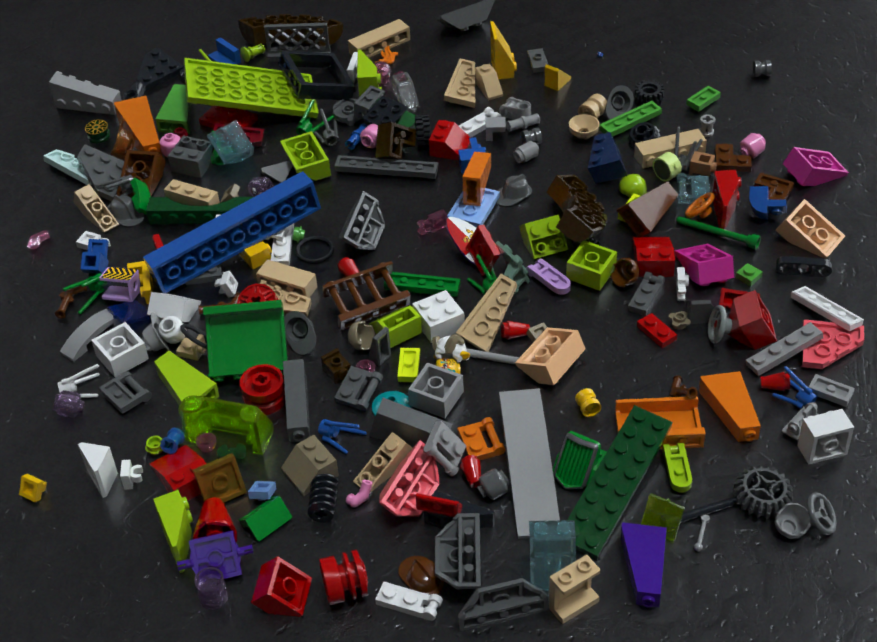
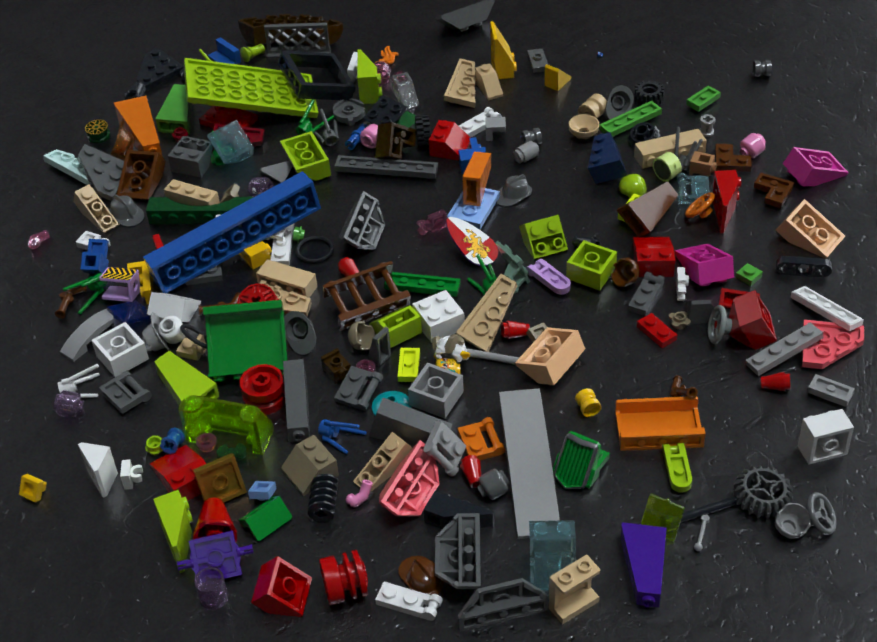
light grey wedge [49,71,122,115] -> none
dark grey plant [95,175,133,210] -> none
green slope [130,177,151,215] -> none
bright pink head [160,133,181,157] -> none
white tile [214,271,238,298] -> none
tan brick [348,19,410,58] -> none
dark grey hinge [354,86,385,119] -> none
red slope [415,493,462,517] -> none
red plate [466,224,500,276] -> none
light grey piece [499,97,531,120] -> none
light grey pin [506,113,540,132] -> none
dark brown brick [546,174,607,242] -> none
dark green plate [561,405,673,560] -> none
green piece [676,216,761,250] -> none
orange slope [699,371,761,442] -> none
blue brick [749,186,787,220] -> none
blue plant [772,366,818,409] -> none
light grey hinge [781,402,819,441] -> none

